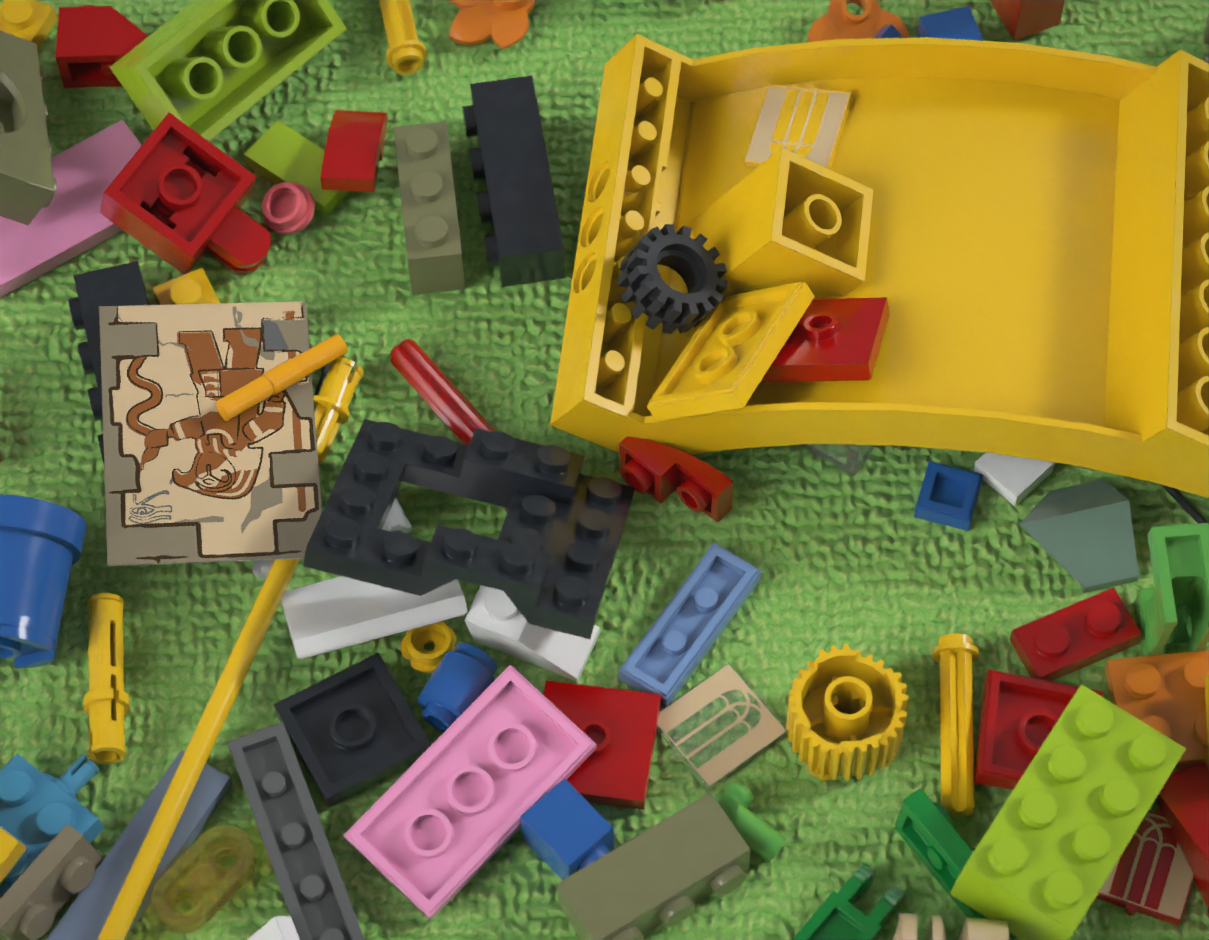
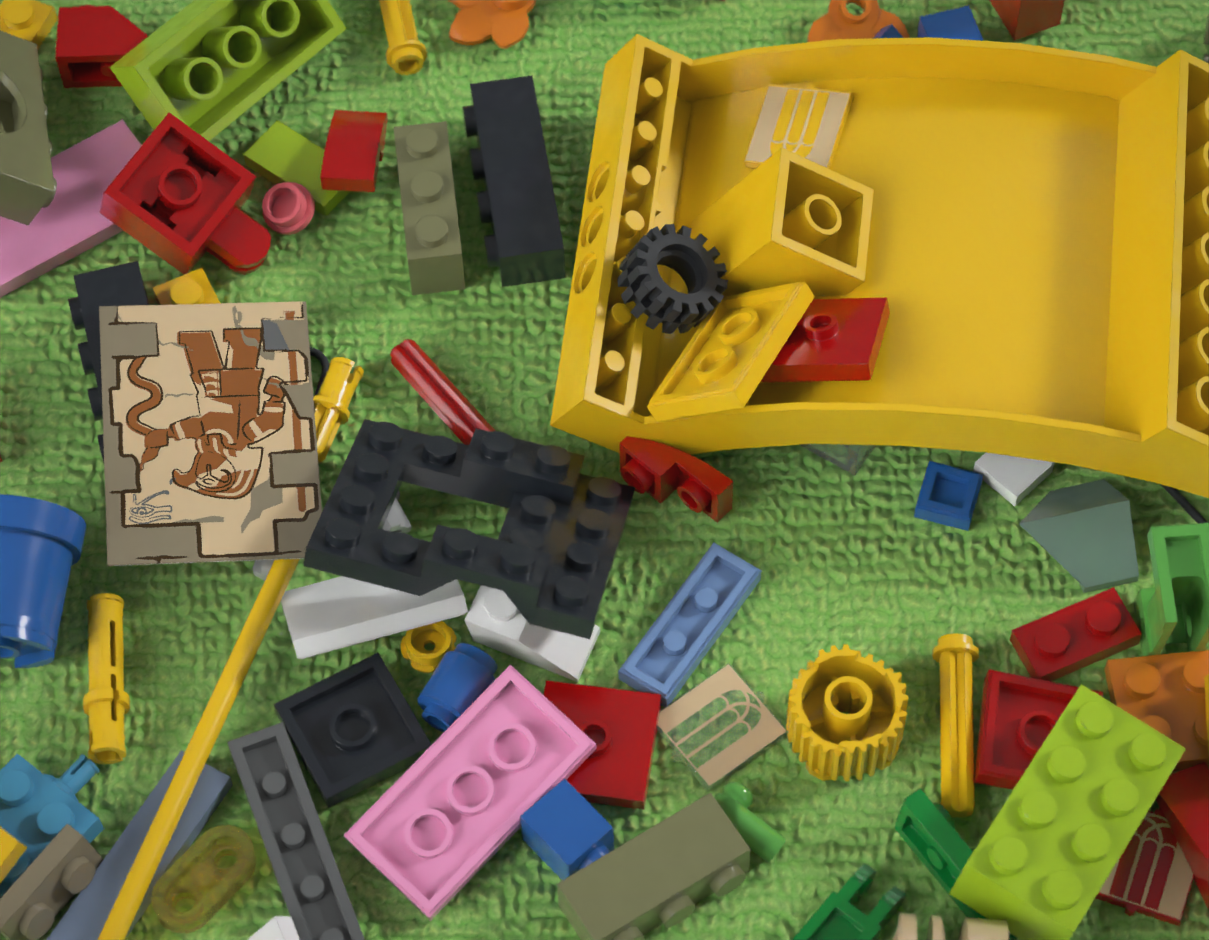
light orange piece [215,334,348,421] -> none

